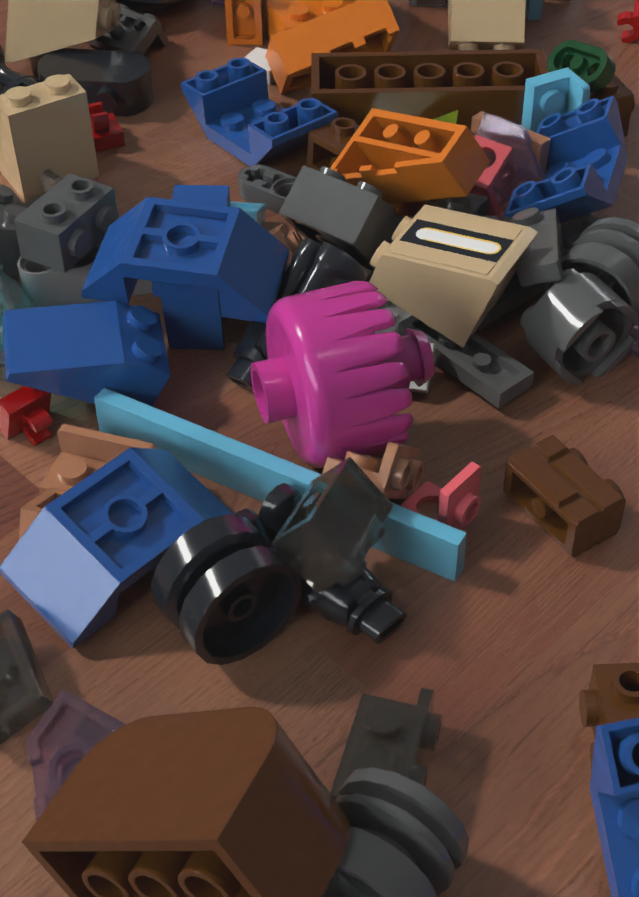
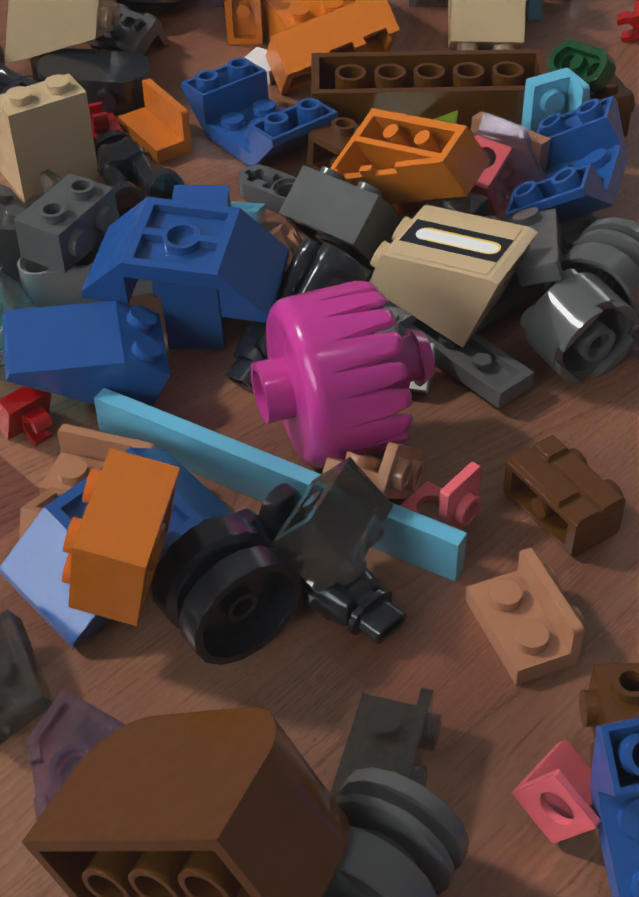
none -> orange brick [61,448,180,626]
none -> black piece [94,129,185,218]
none -> orange panel [118,78,192,165]
none -> nougat bracket [466,547,586,685]
none -> coral bracket [511,739,601,844]

